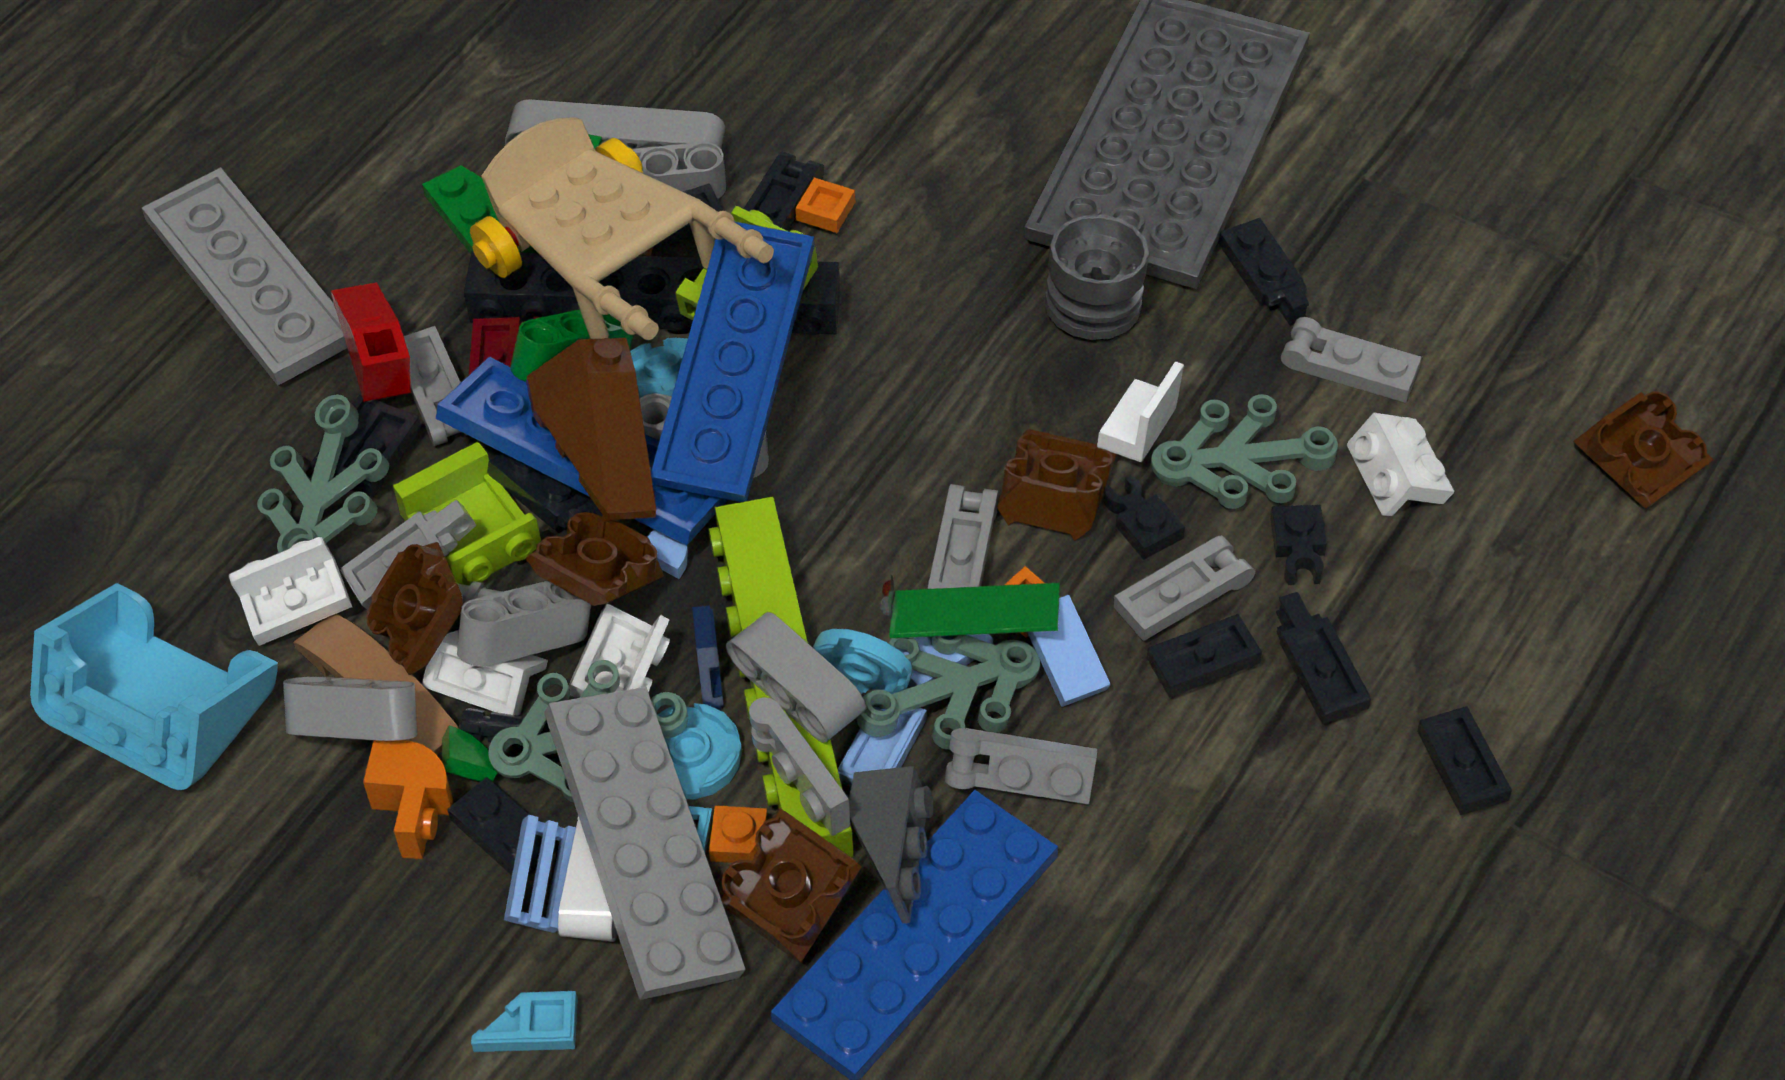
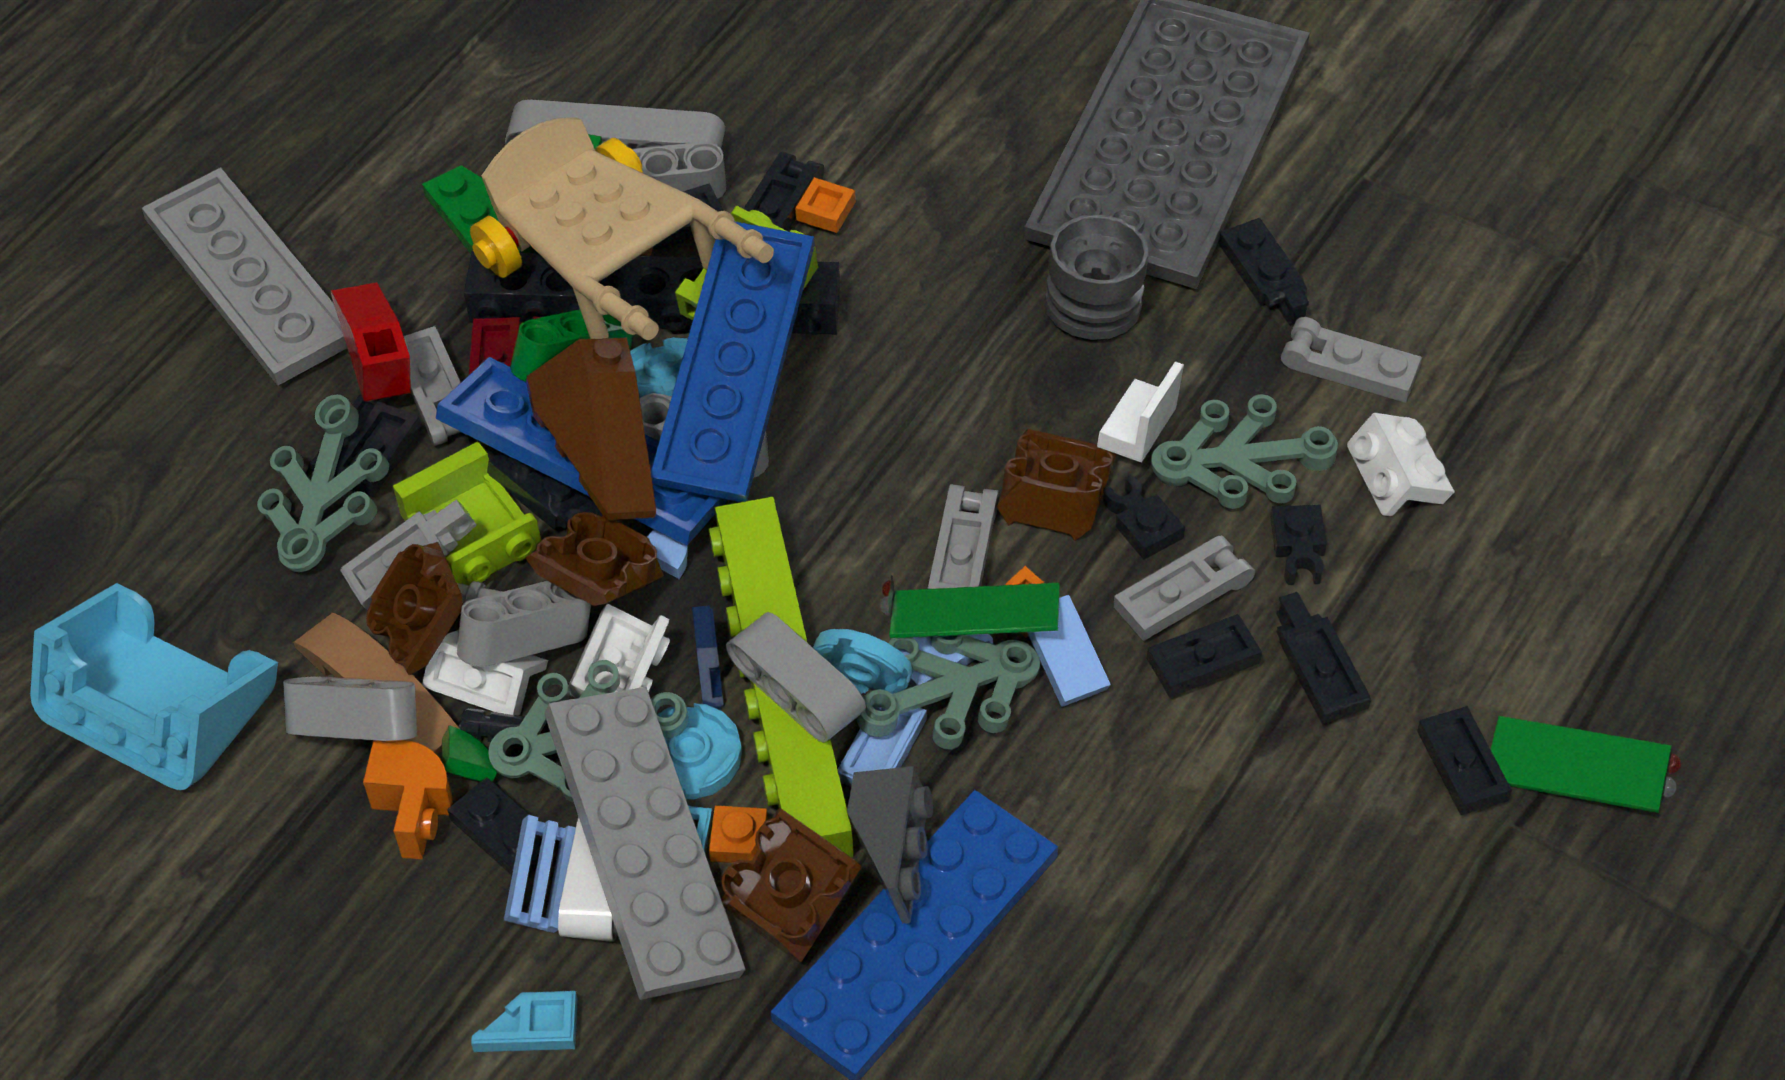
white bracket [229,537,352,646] -> none
light grey plate [749,697,850,836] -> none
light grey plate [945,728,1097,804] -> none
reddish brown slope [1573,391,1714,509] -> none
none -> green piece [1490,716,1681,813]

